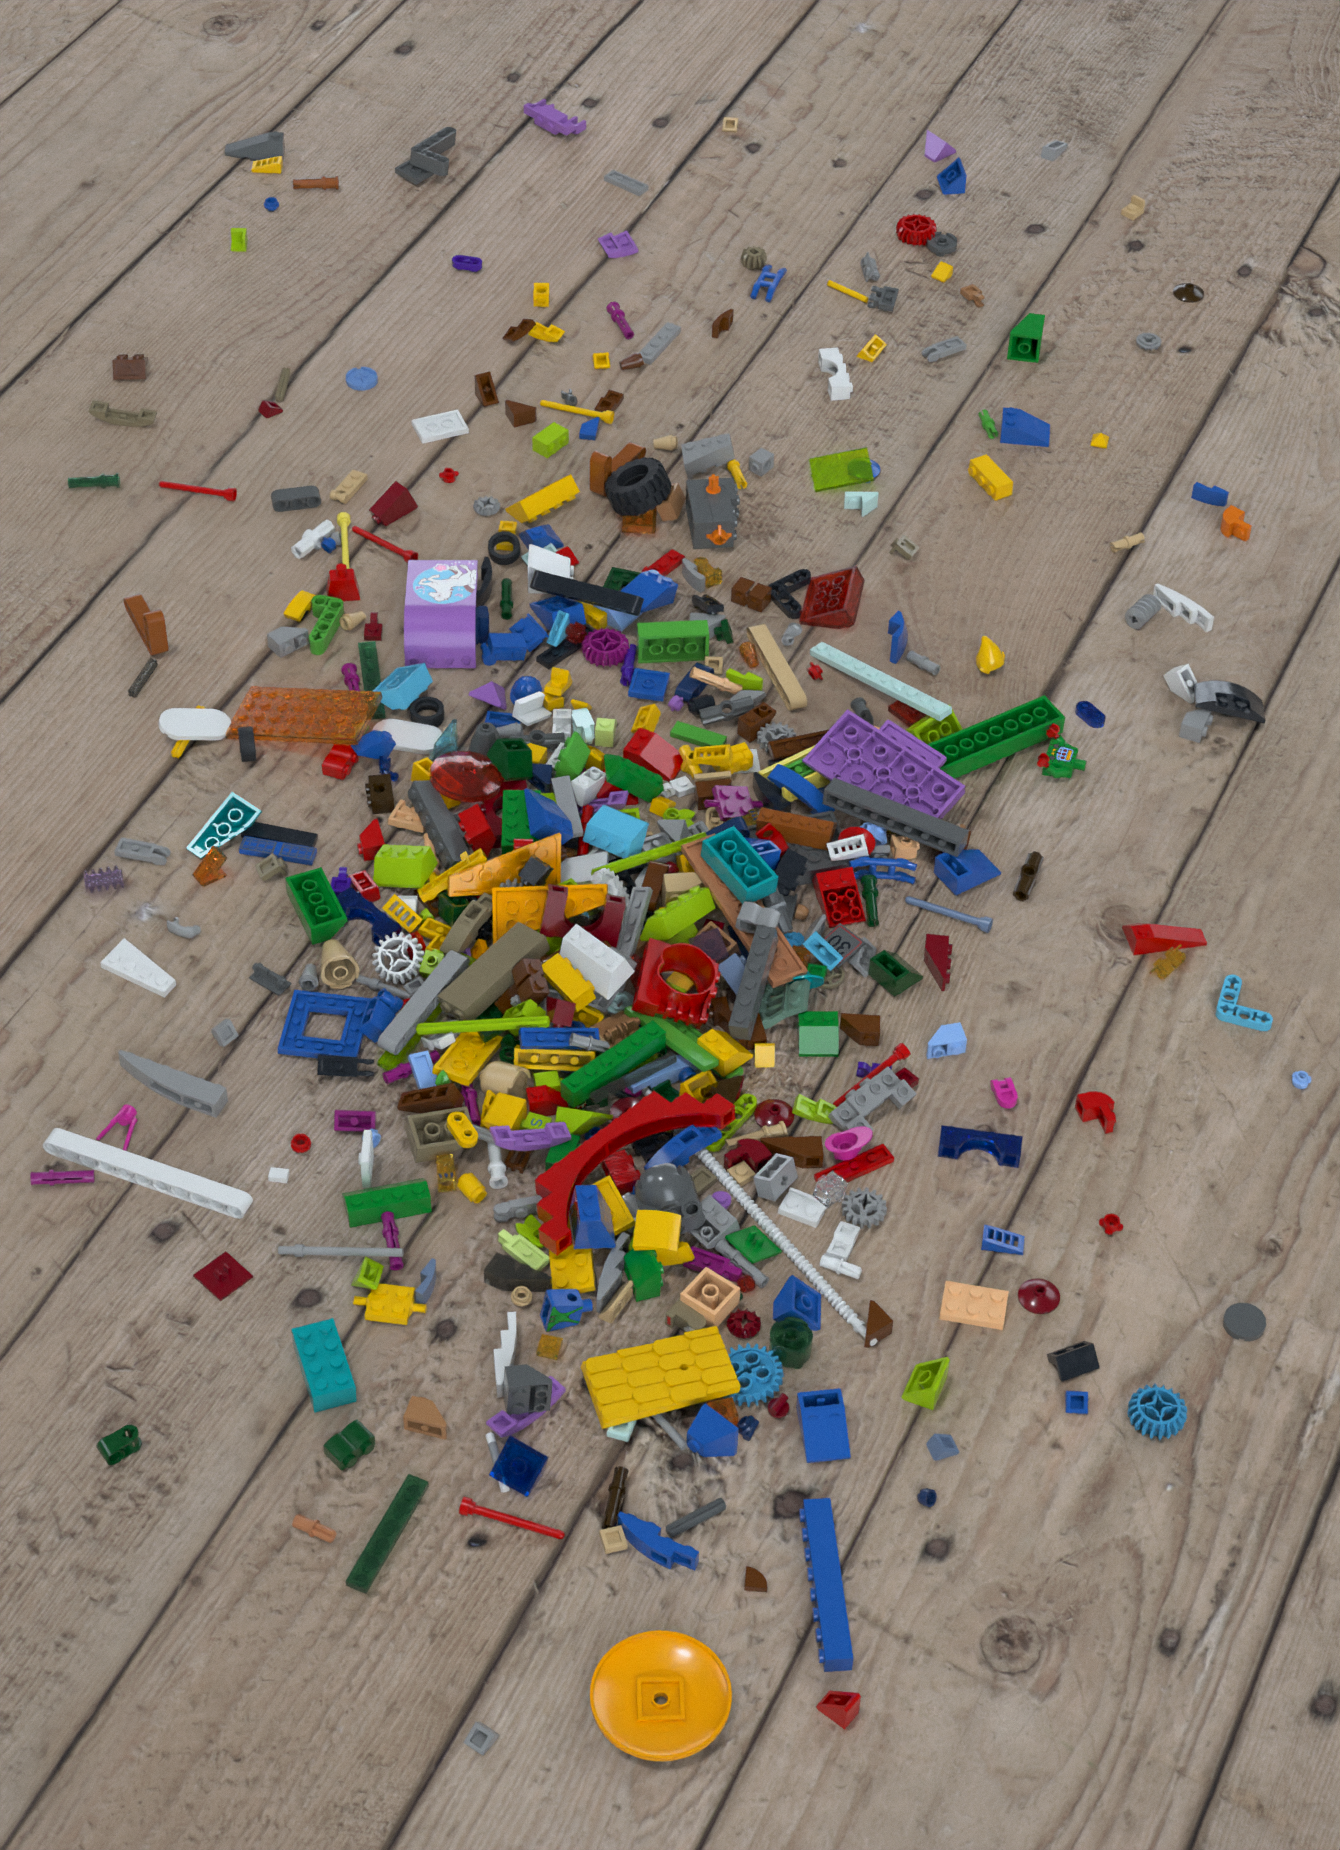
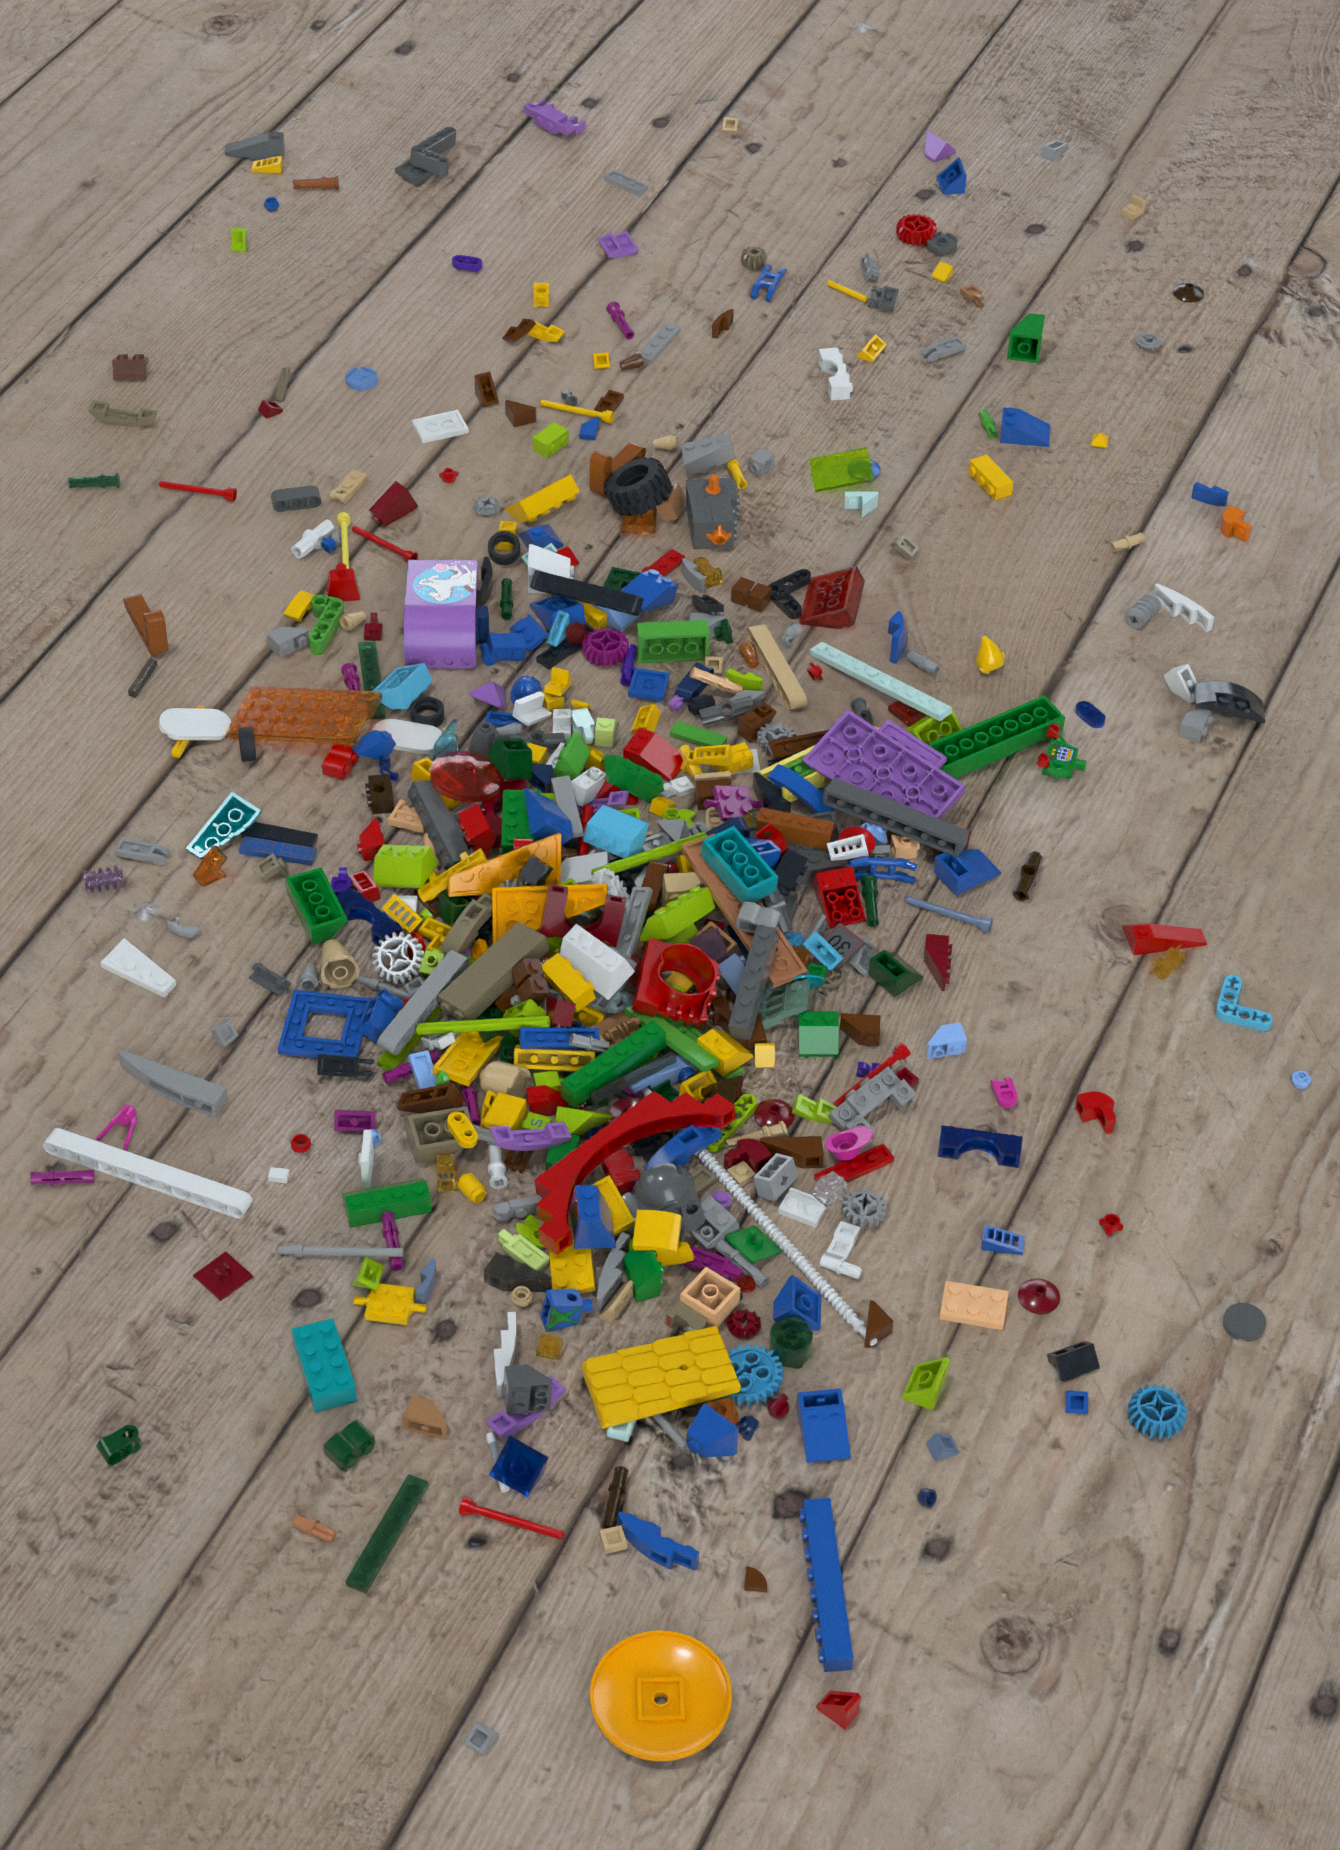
dark grey axle [665,1498,726,1538] -> none
medium nougat hinge [794,904,809,920] -> none

